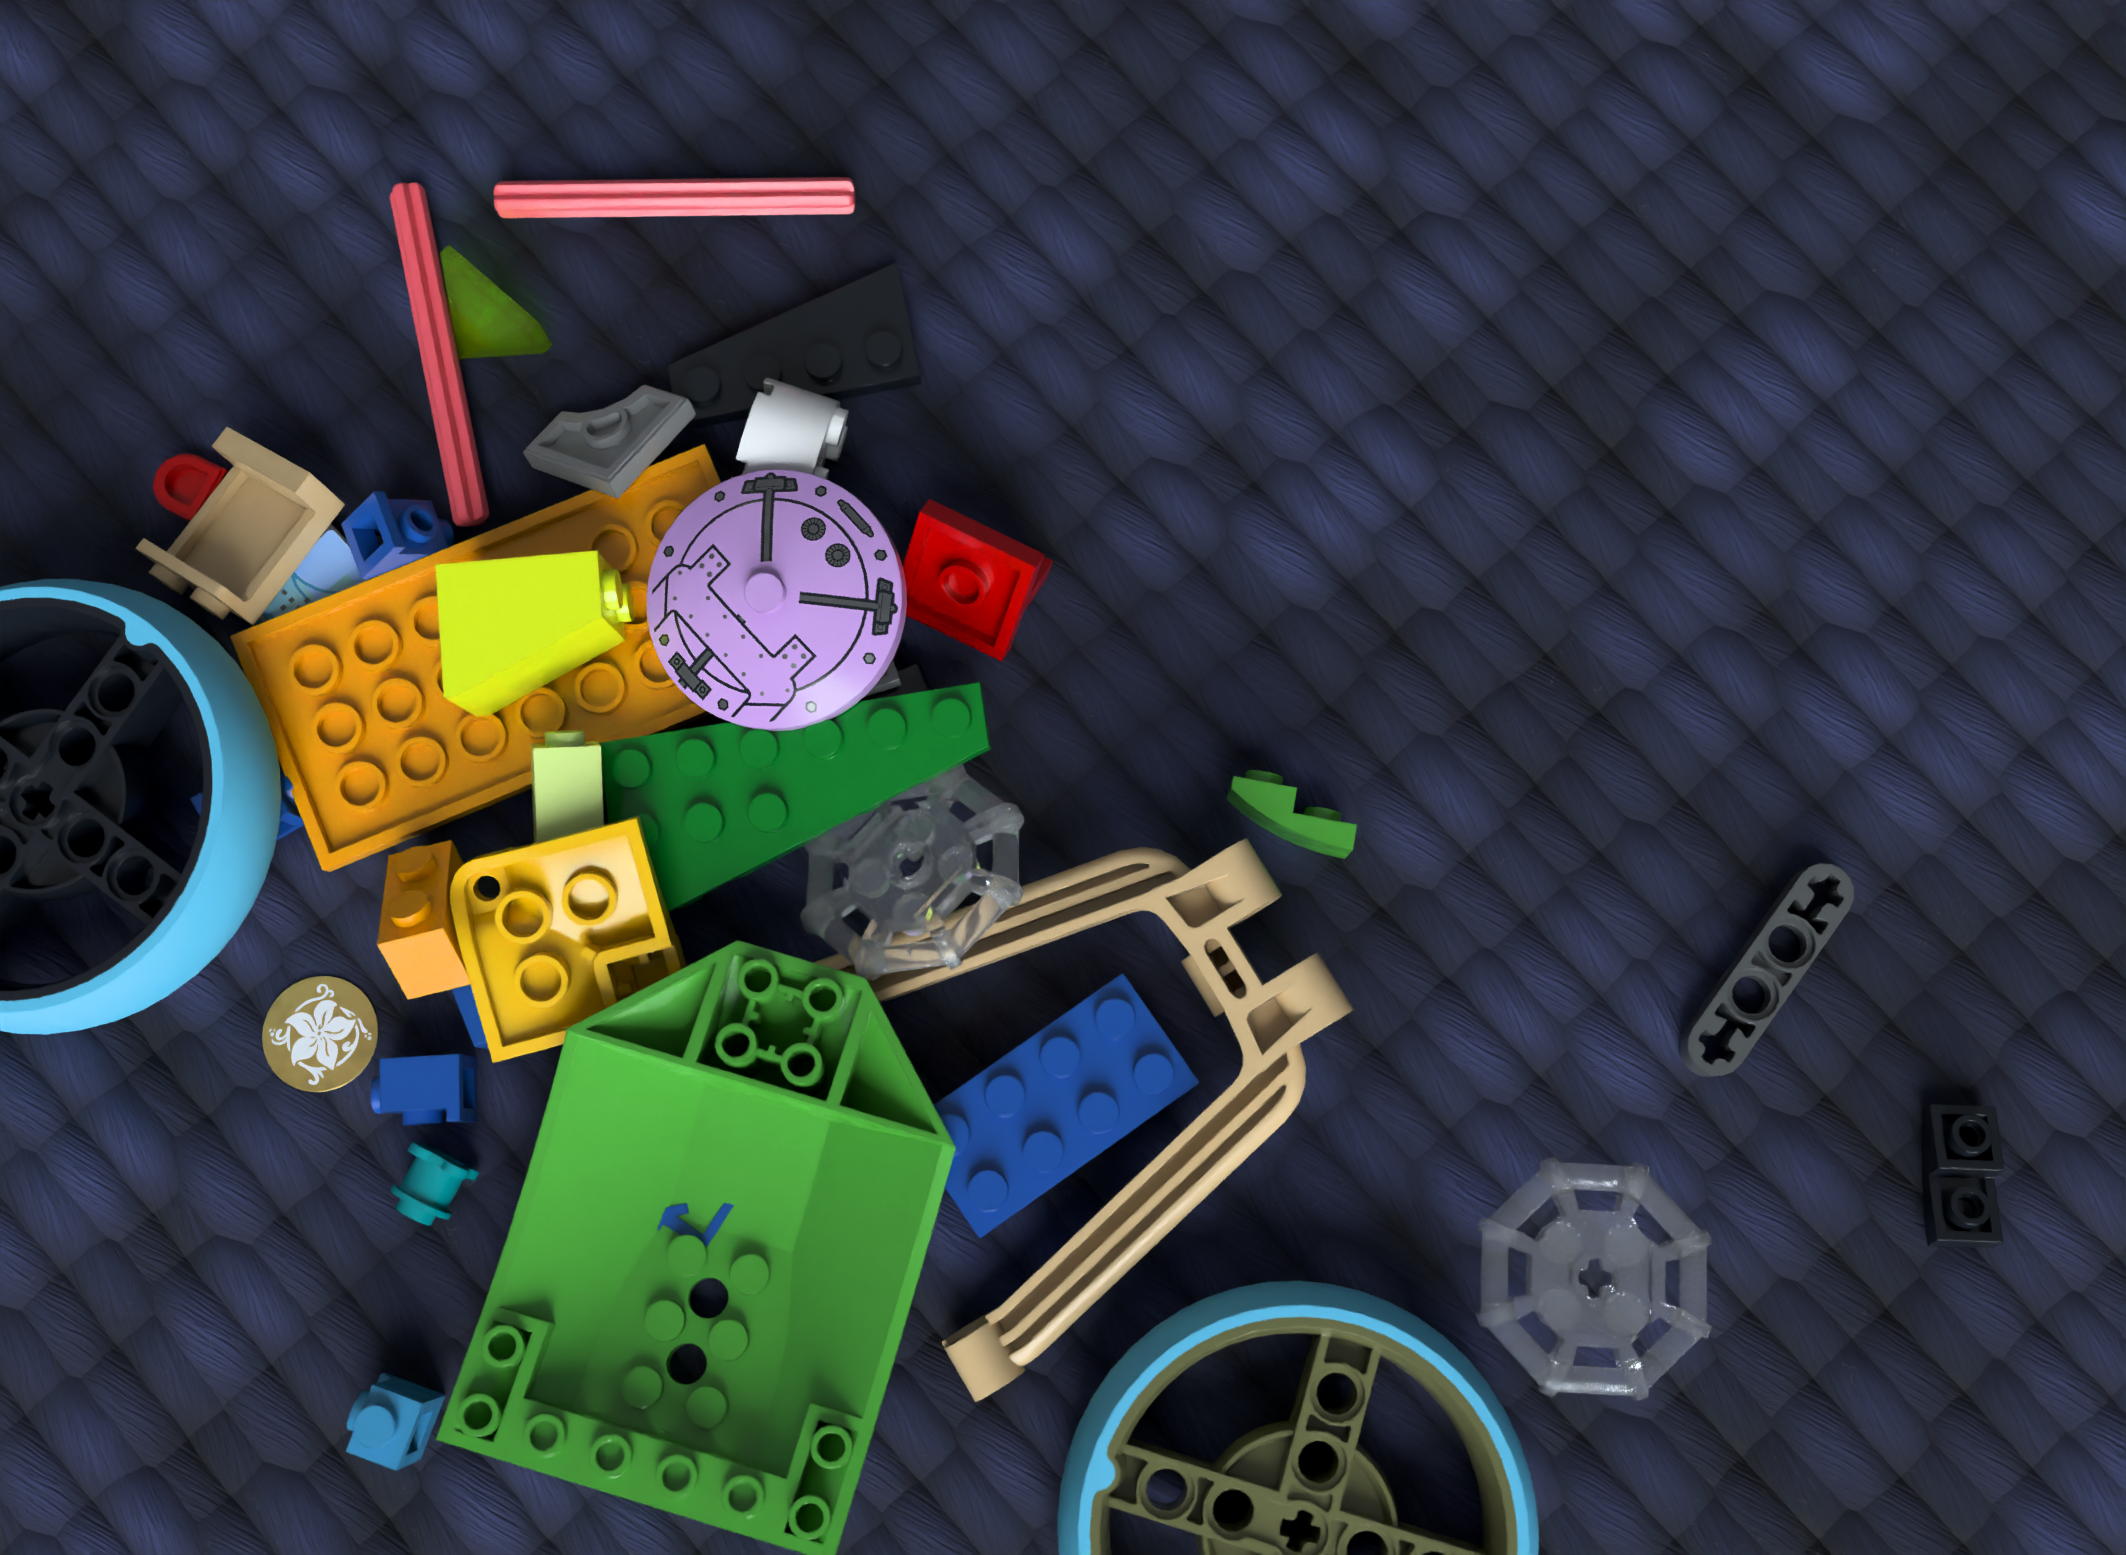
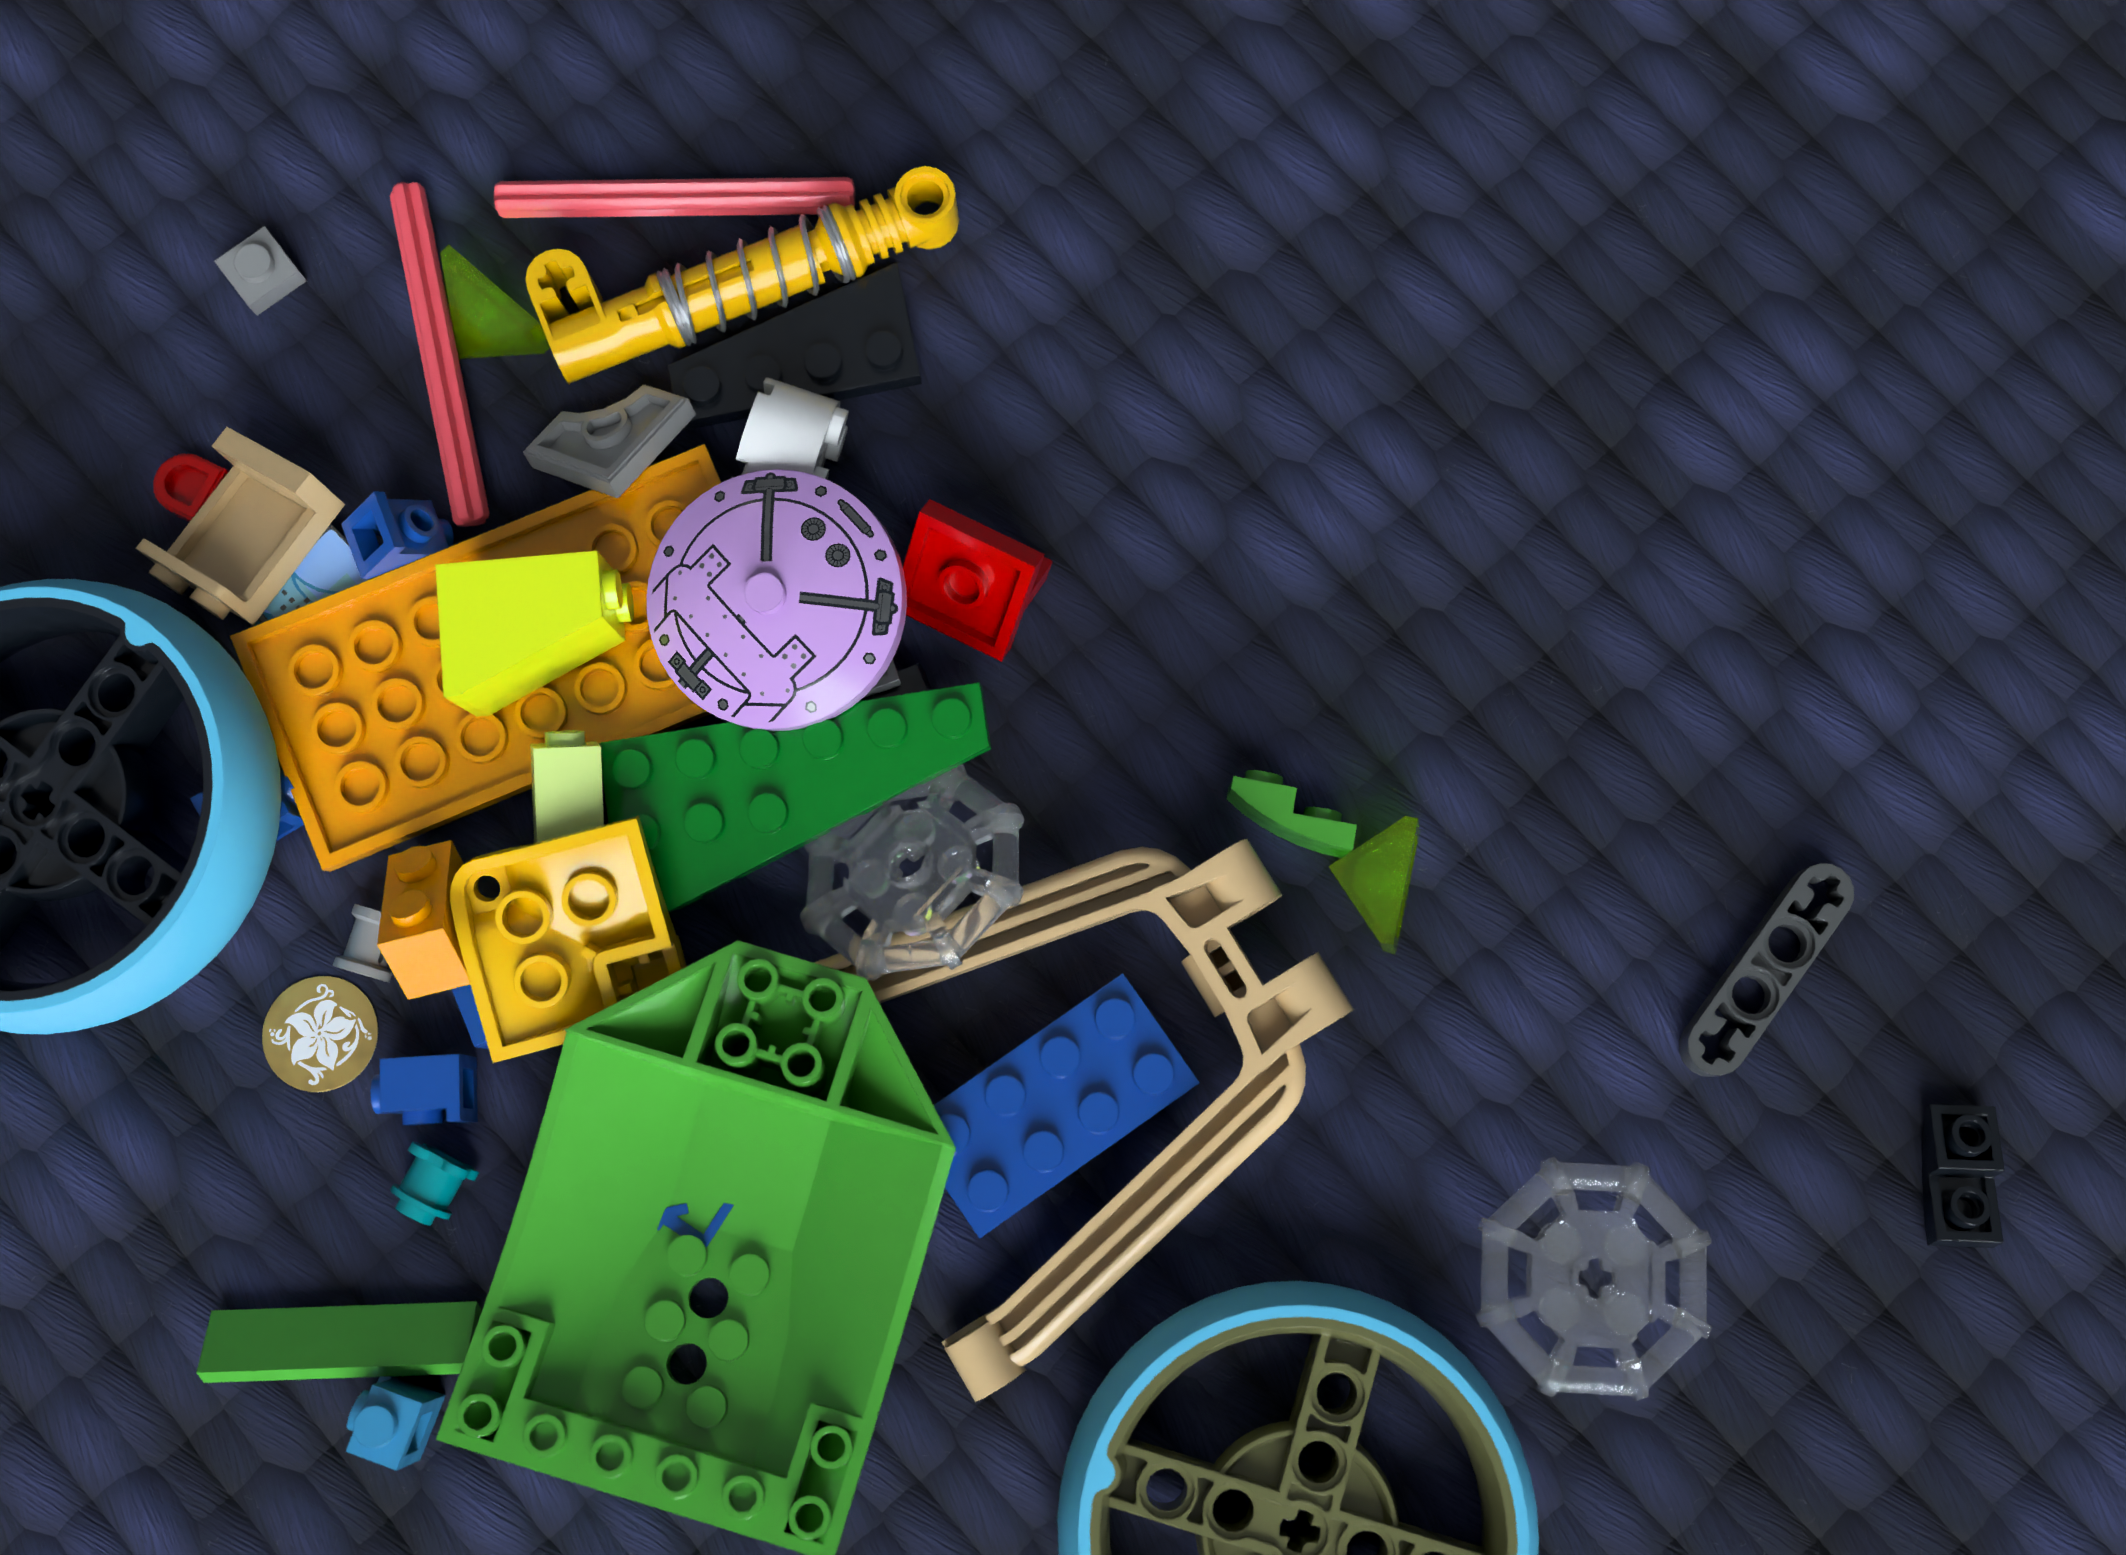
none -> bright green tile [196,1301,482,1383]
none -> light grey plate [214,226,307,316]
none -> light grey bush [332,904,393,983]
none -> yellow piece [525,166,959,384]
none -> clear neon green slope [1329,816,1420,954]

